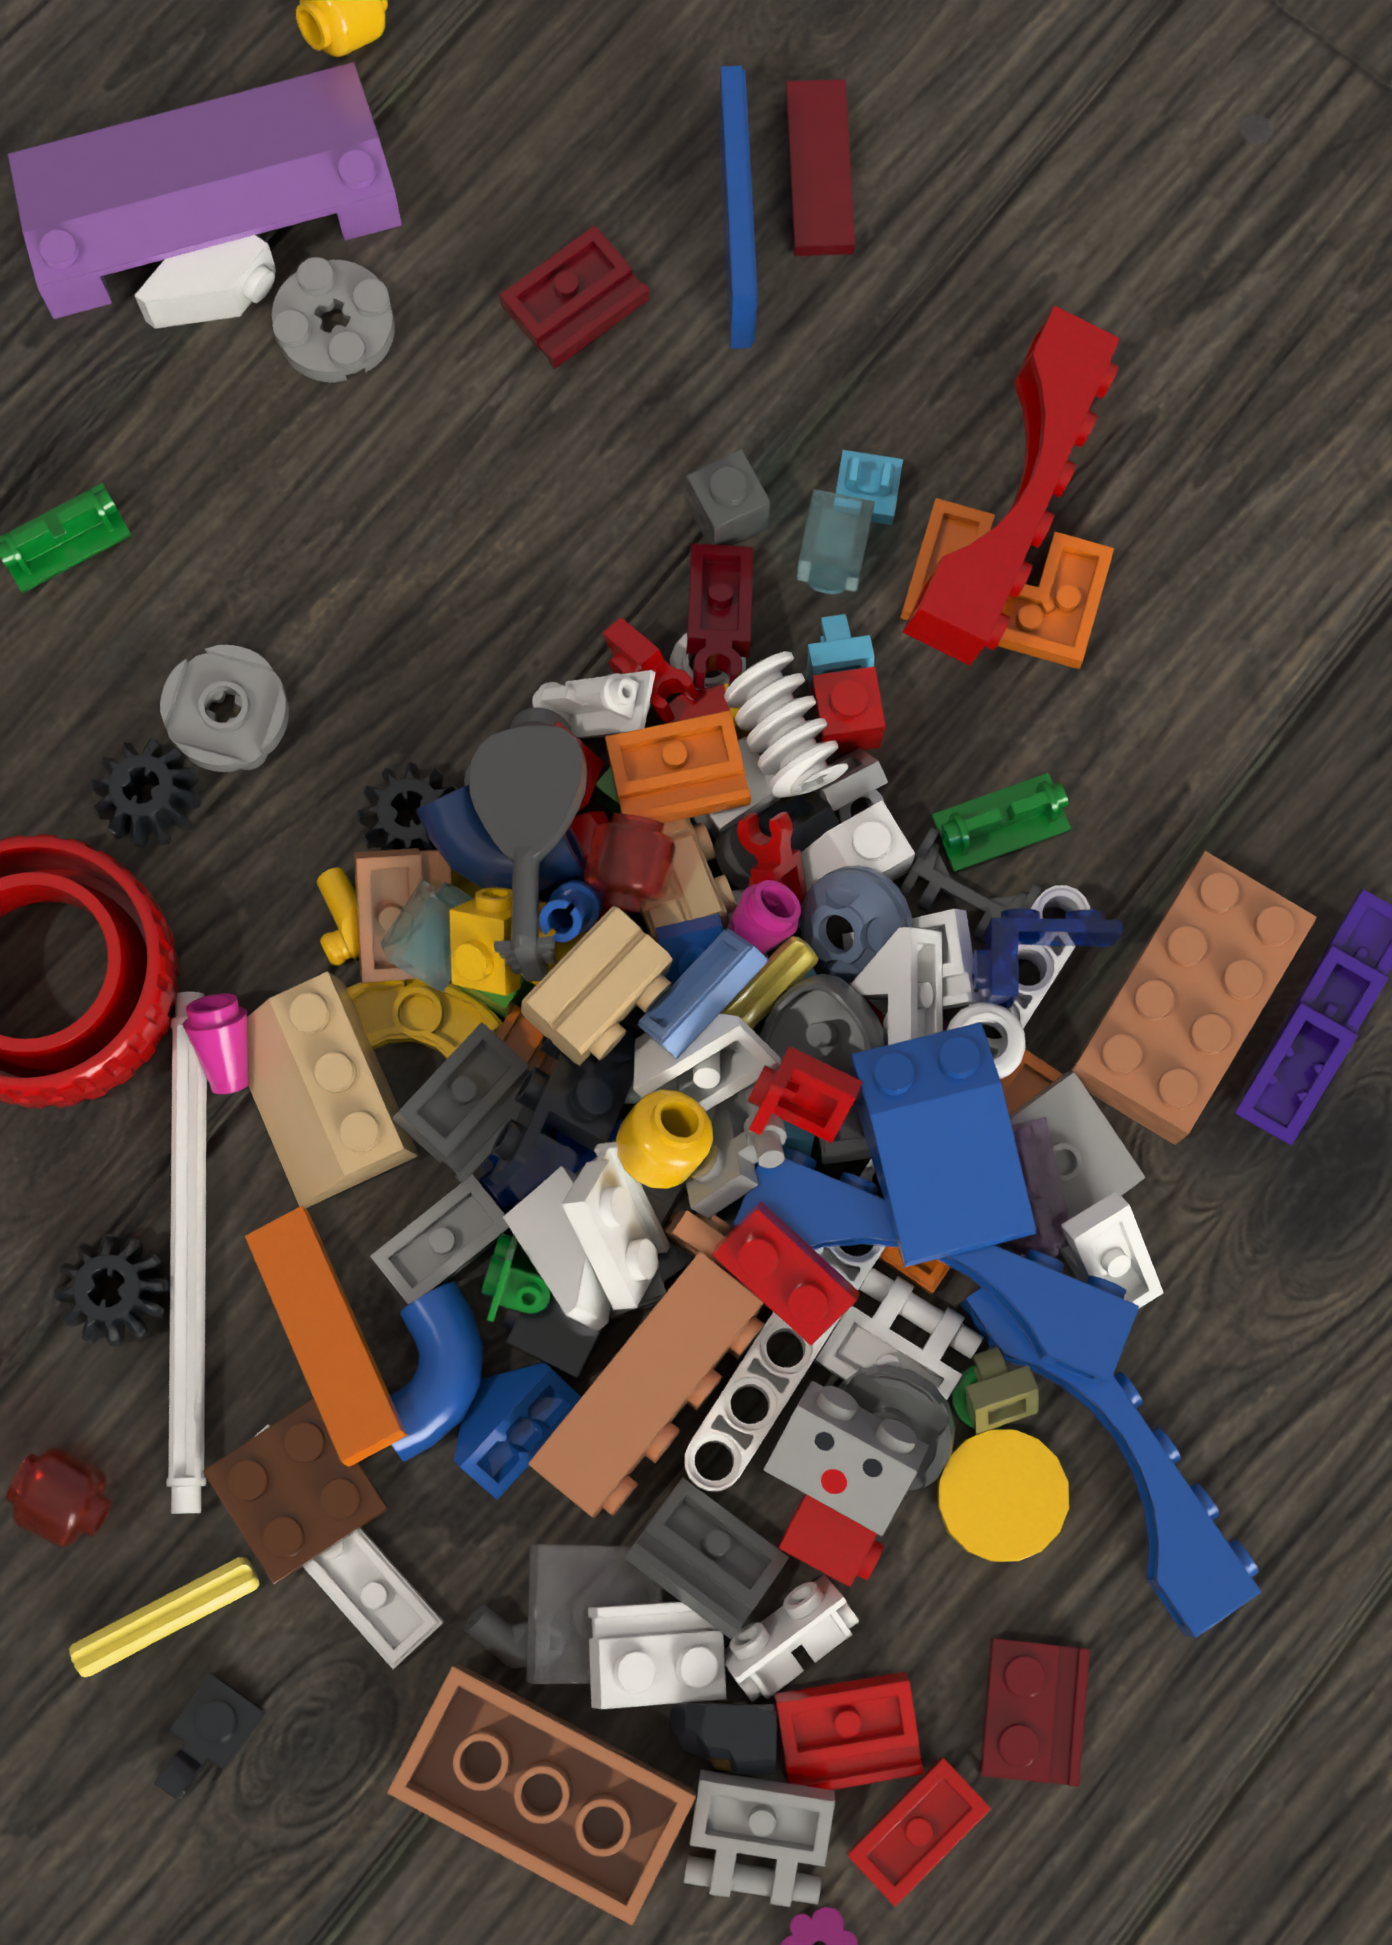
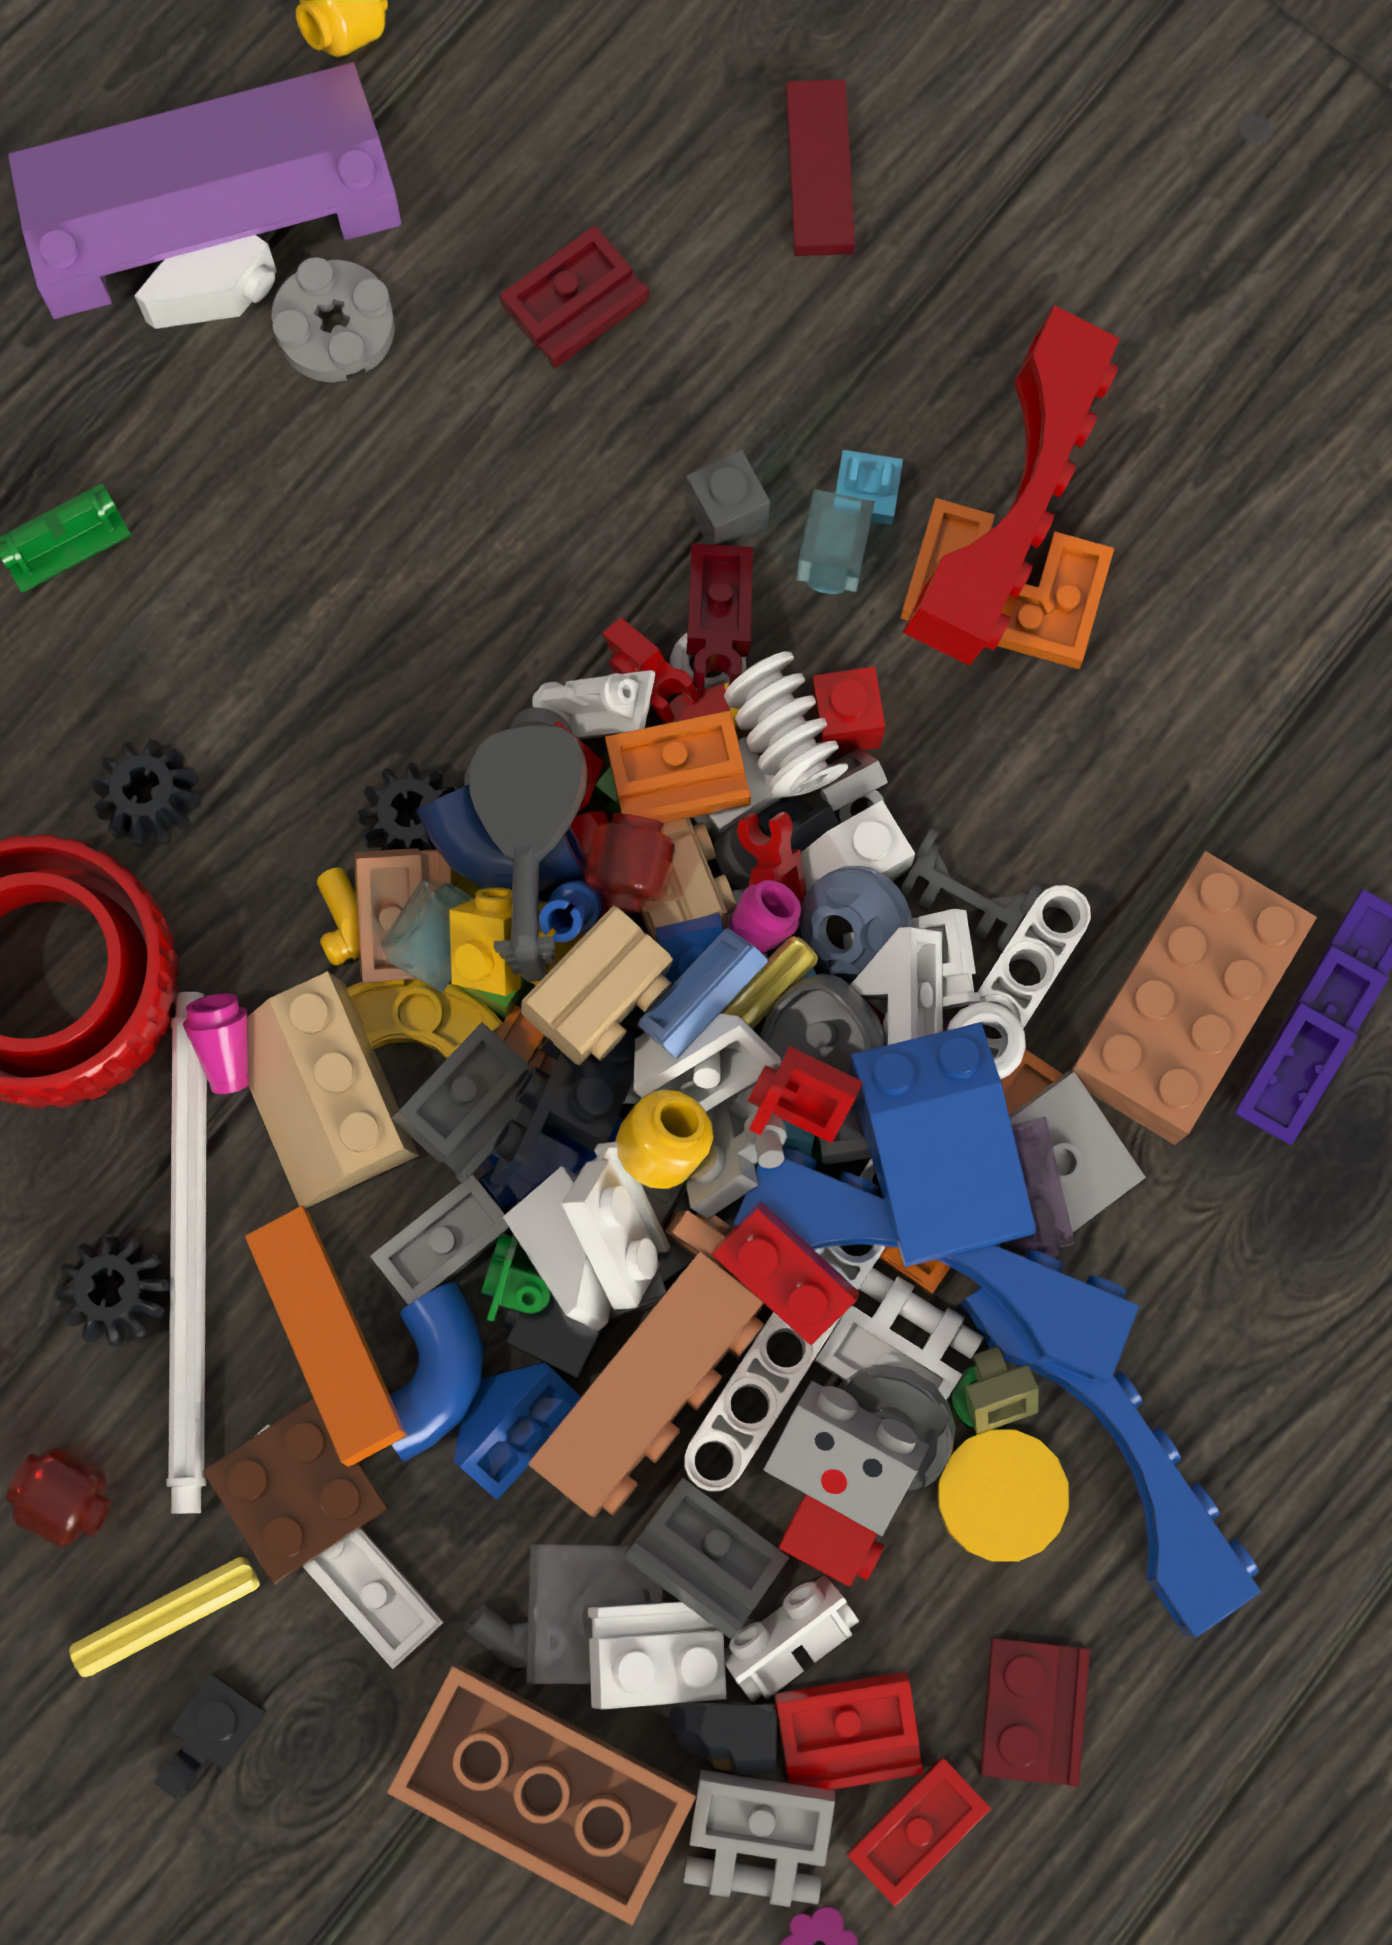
light grey plate [160,645,289,772] -> none
blue tile [719,65,758,349] -> none
medium azure tile [807,614,874,688] -> none
green hinge [931,773,1072,873] -> none
clear blue bracket [973,908,1122,1008] -> none
white slope [1057,1191,1164,1308] -> none

